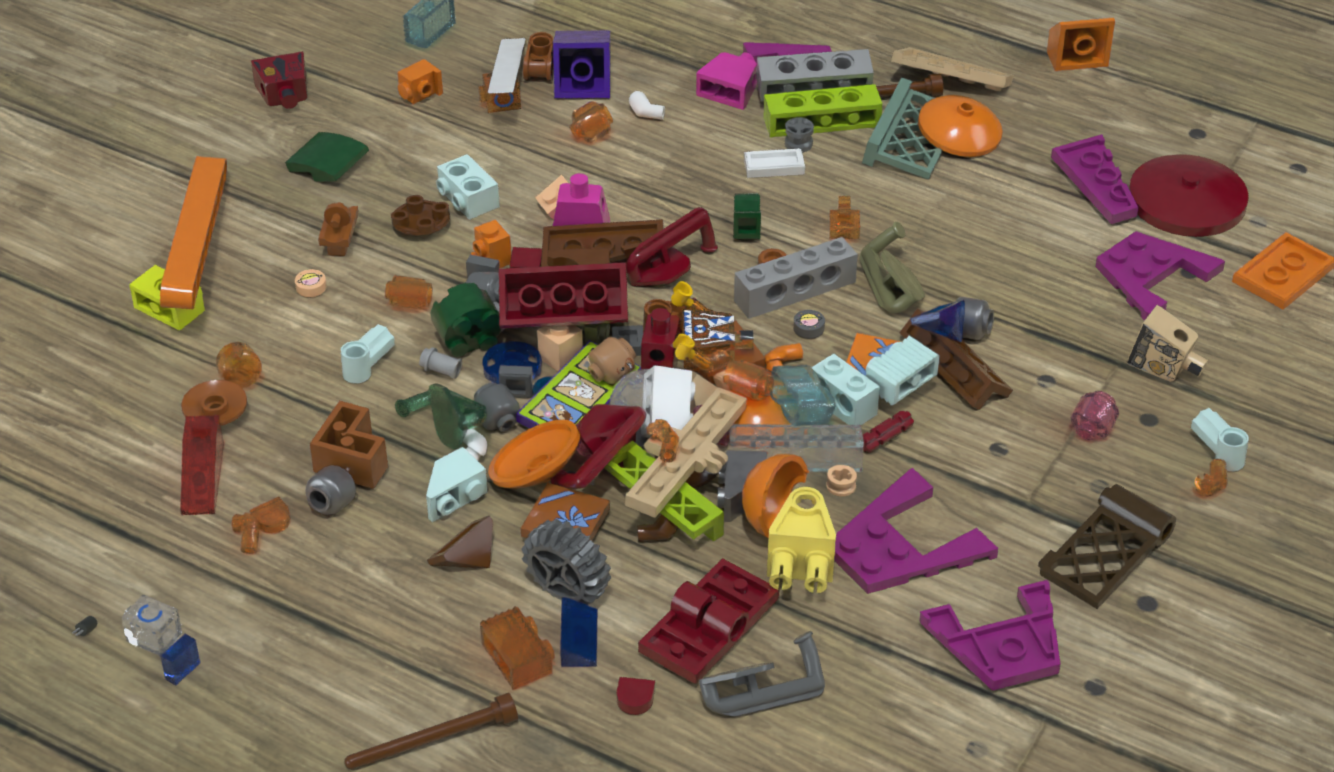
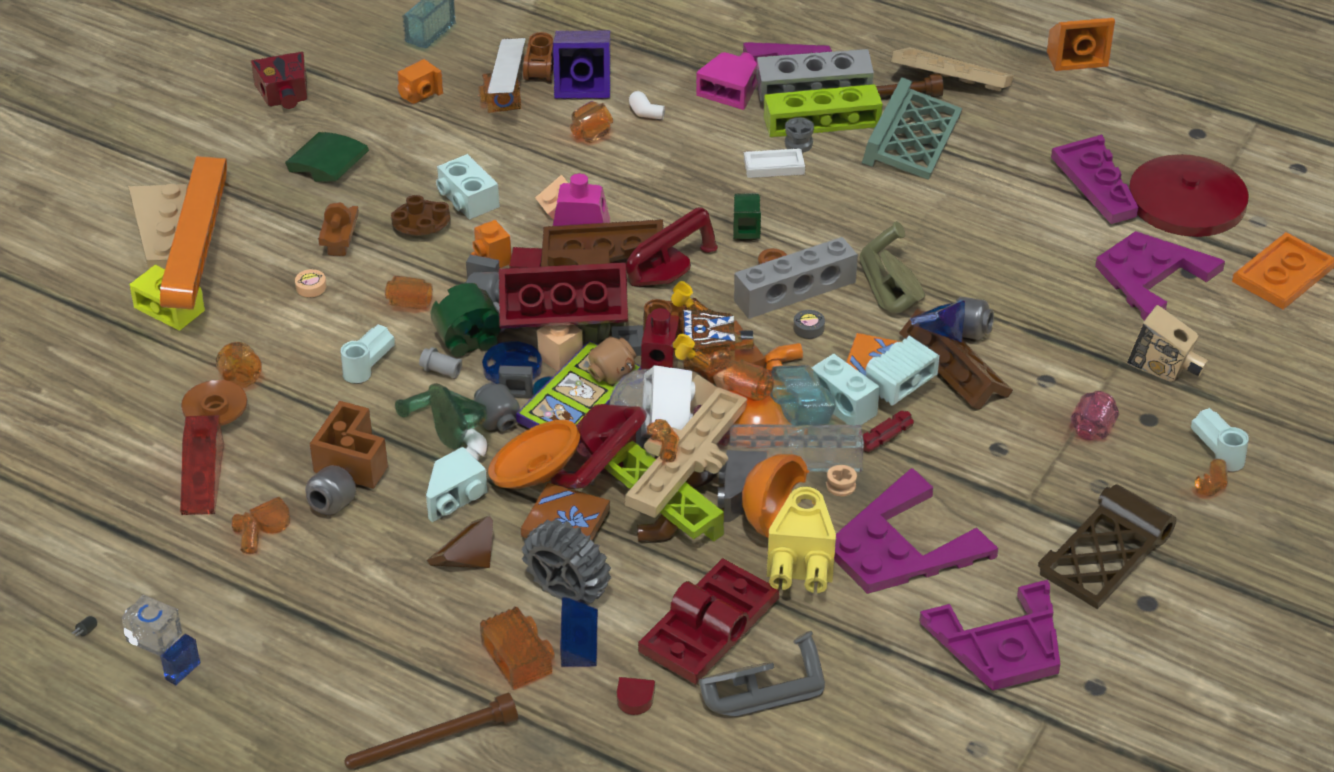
clear orange plate [829,195,860,239] -> none
orange dish [918,95,1003,157] -> none
none -> tan wing [128,184,188,270]

